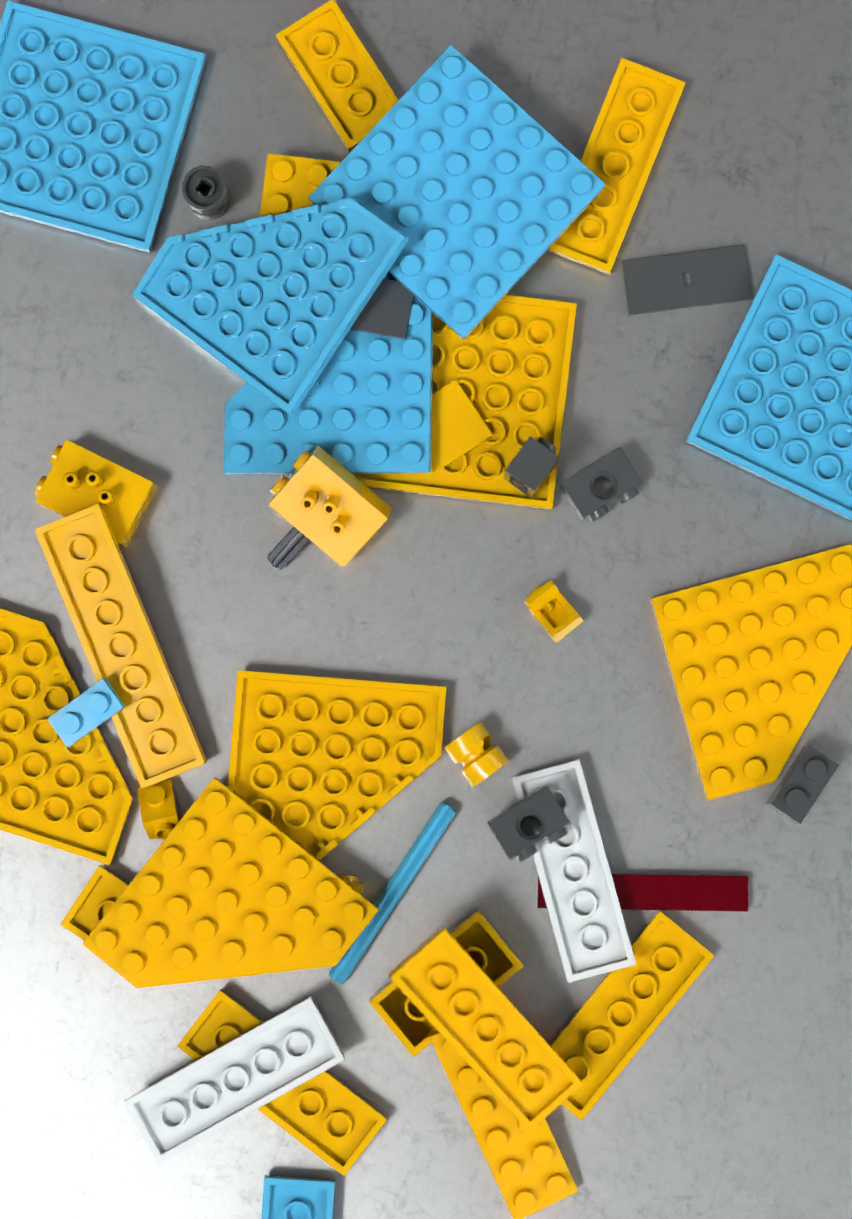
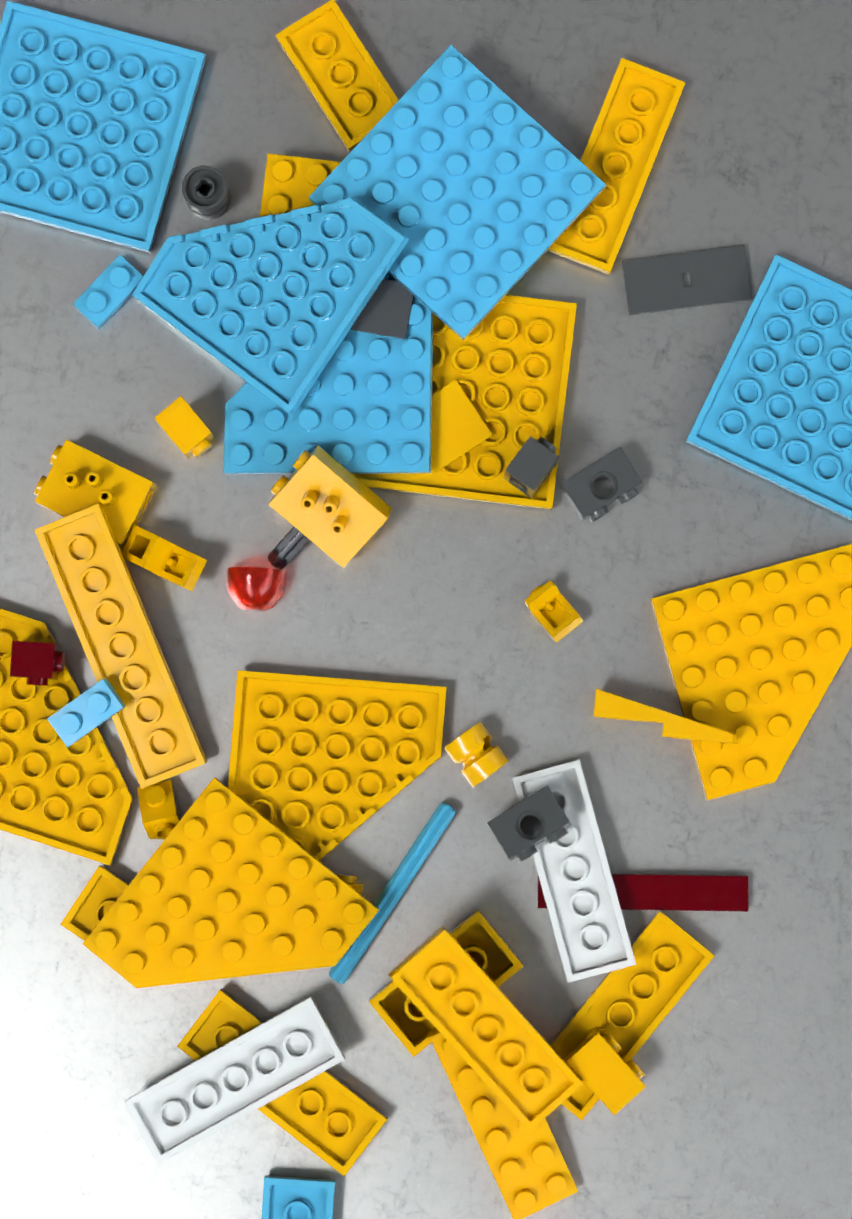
dark grey brick [766,745,839,824] -> none
none -> dark red brick [10,641,65,686]
none -> medium azure plate [73,255,143,330]
none -> yellow brick [121,525,207,592]
none -> yellow slope [154,396,214,459]
none -> clear red helmet [227,567,287,612]
none -> yellow brick [565,1029,646,1115]
none -> yellow slope [594,689,737,744]

